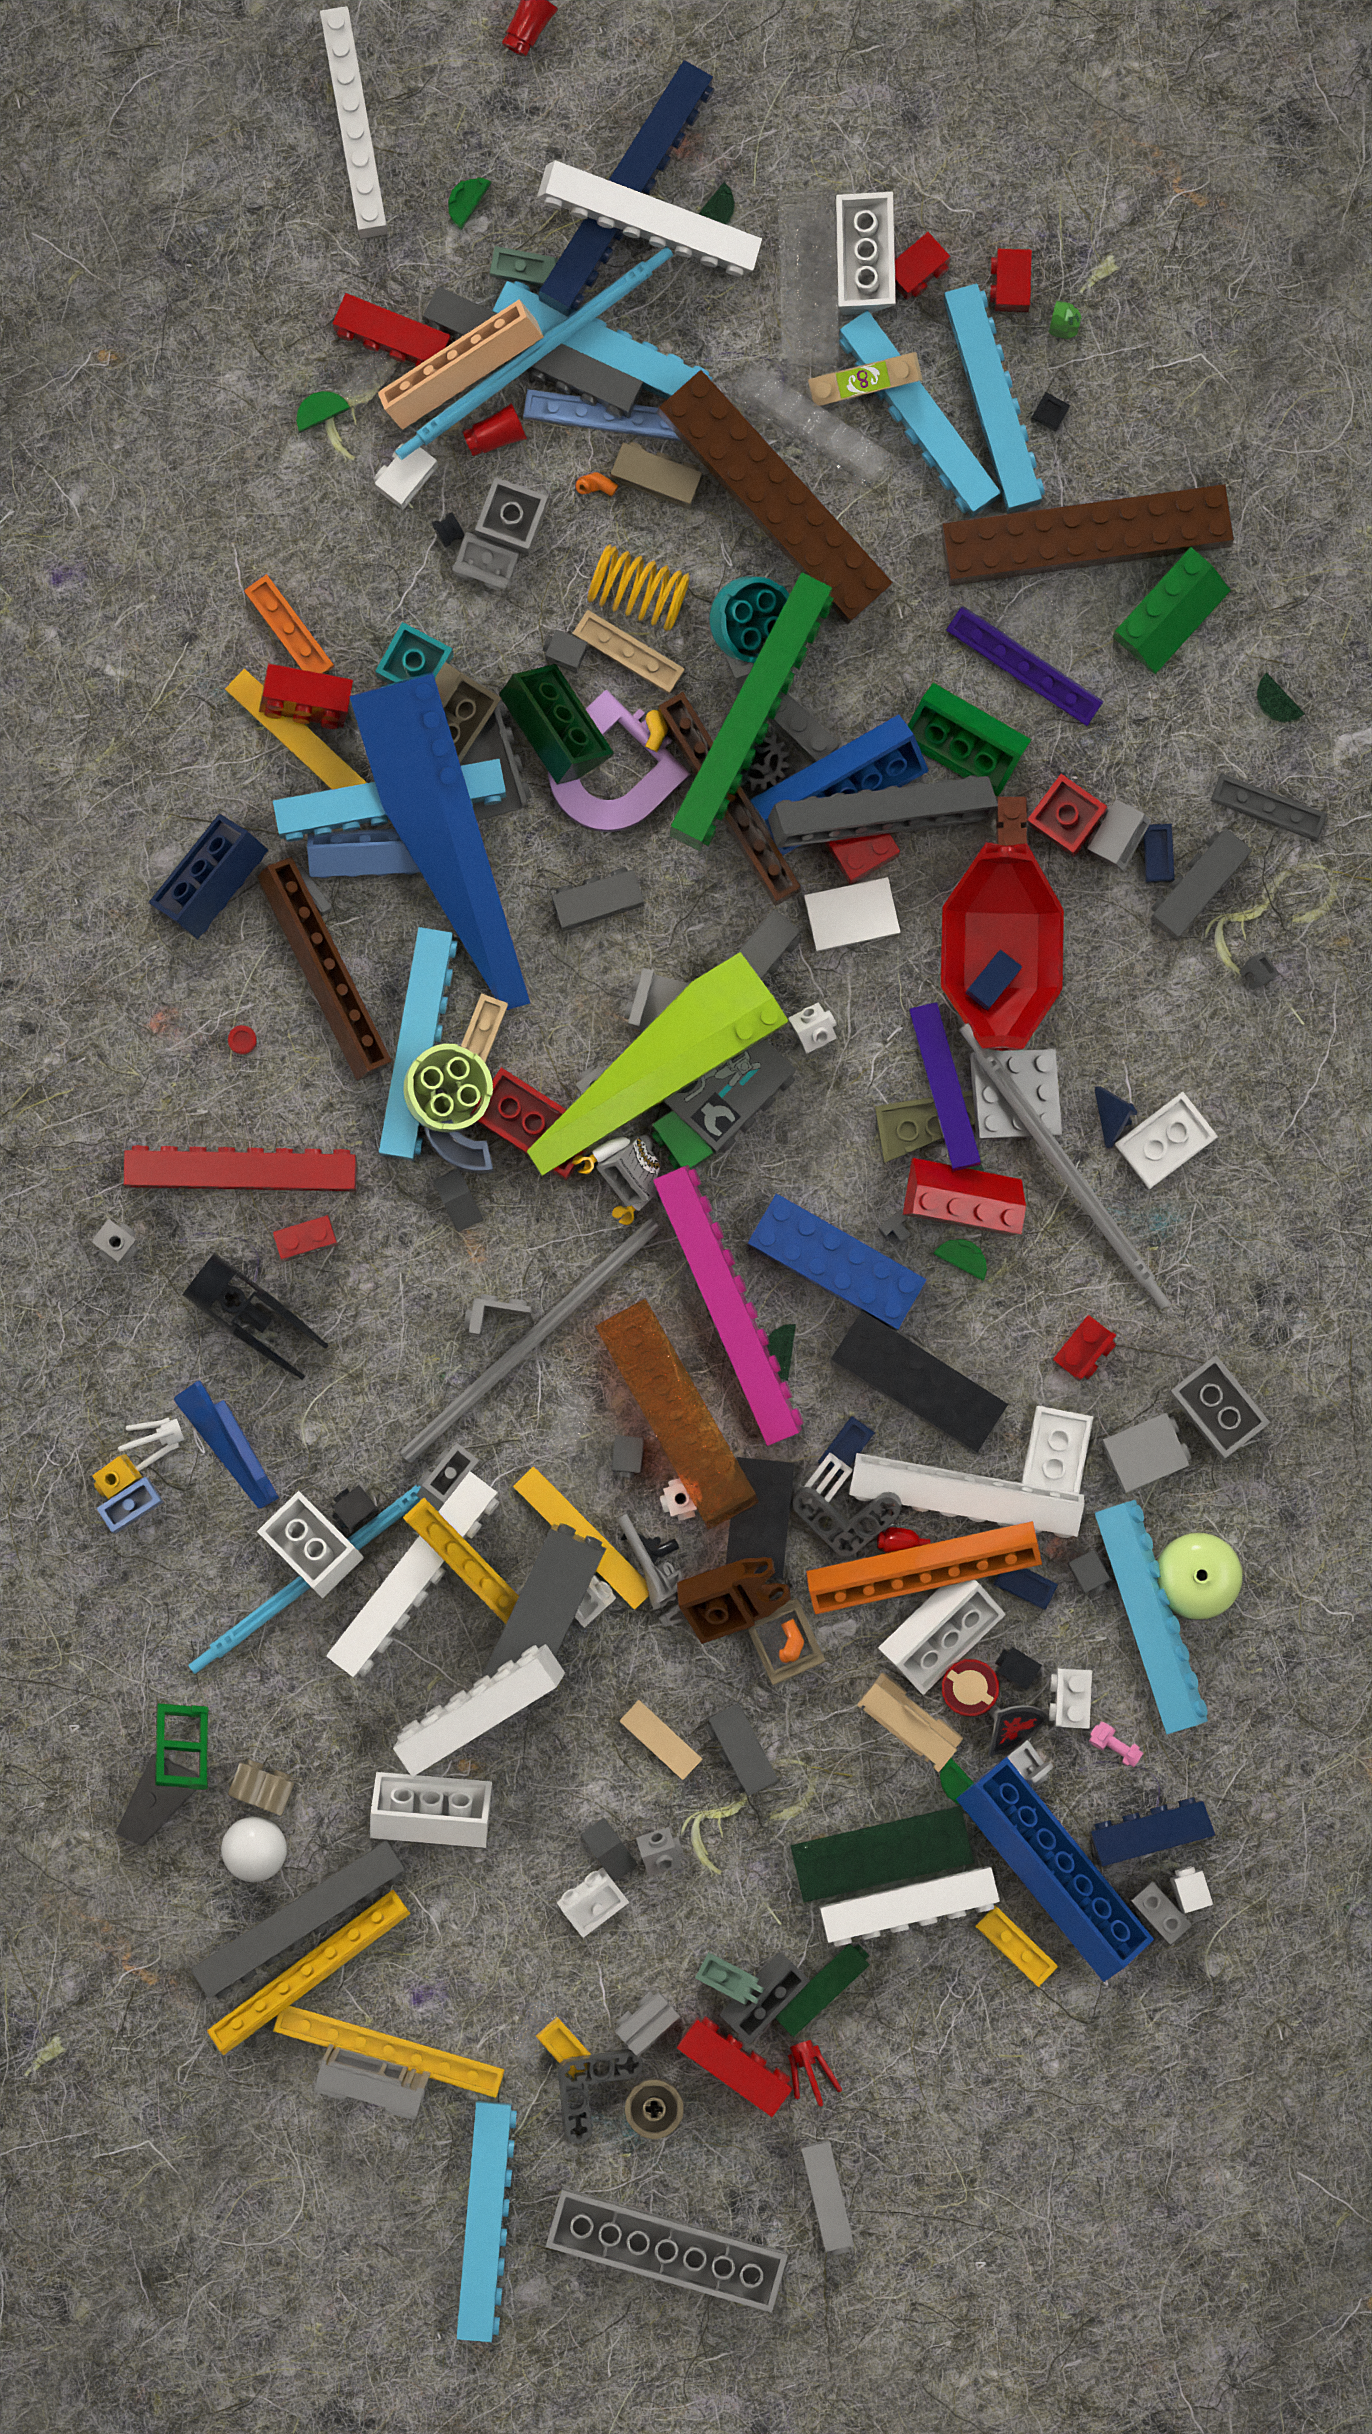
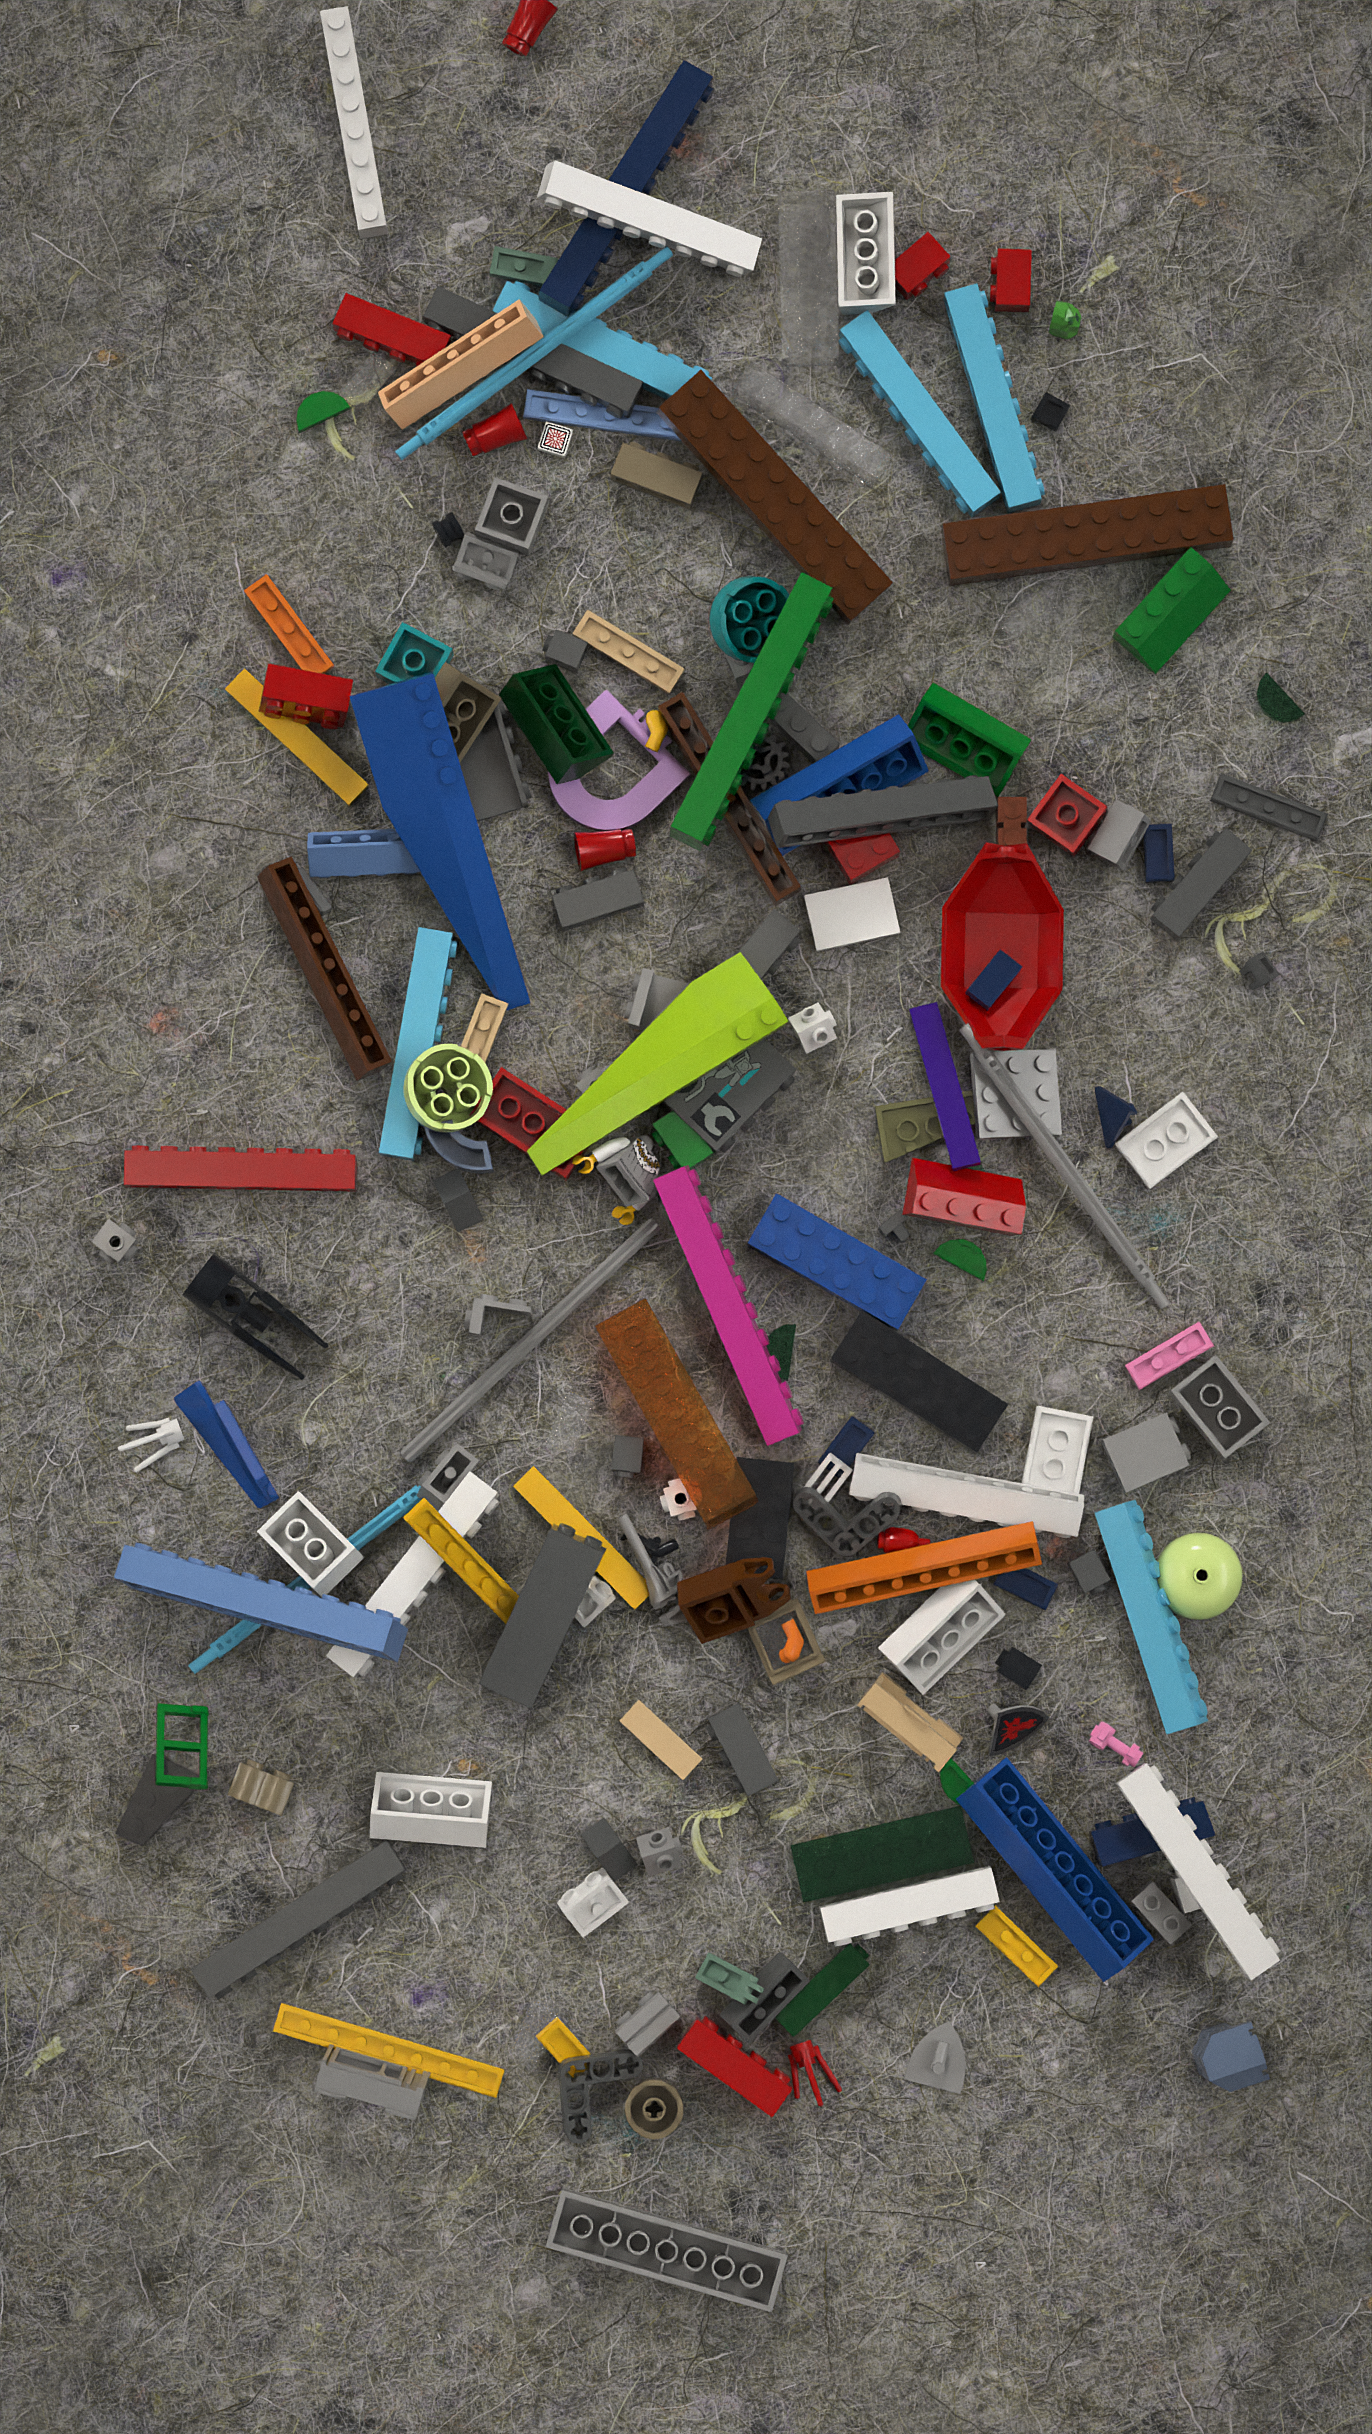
yellow brick [92,1454,143,1499] -> none
medium blue brick [96,1477,164,1534] -> none
dark blue slope [148,813,268,940] -> none
yellow tile [207,1890,411,2055] -> none
white piece [221,1817,287,1882] -> none
red tile [228,1025,257,1055] -> none
medium azure brick [273,759,506,842] -> none
red brick [273,1215,338,1262] -> none
black brick [332,1485,378,1530] -> none
white brick [374,443,438,510] -> none
white brick [393,1644,565,1777] -> none
green tile [448,177,492,230] -> none
medium azure brick [457,2101,517,2342] -> none
orange arm [575,472,619,497] -> none
yellow piece [587,544,690,632] -> none
clear green tile [698,182,735,225] -> none
light grey brick [801,2139,854,2255] -> none
plate [808,352,923,407] -> none
tile [942,1659,1000,1717] -> none
dark purple tile [946,606,1104,726] -> none
light grey bracket [1002,1740,1054,1786] -> none
white bracket [1049,1668,1092,1728] -> none
red bracket [1052,1314,1116,1381] -> none
none -> medium blue brick [114,1543,408,1662]
none -> tile [538,421,573,458]
none -> red plant [574,829,636,872]
none -> light grey shield [904,2021,966,2094]
none -> white brick [1116,1763,1280,1980]
none -> bright pink tile [1125,1322,1214,1390]
none -> sand blue brick [1192,2021,1270,2092]

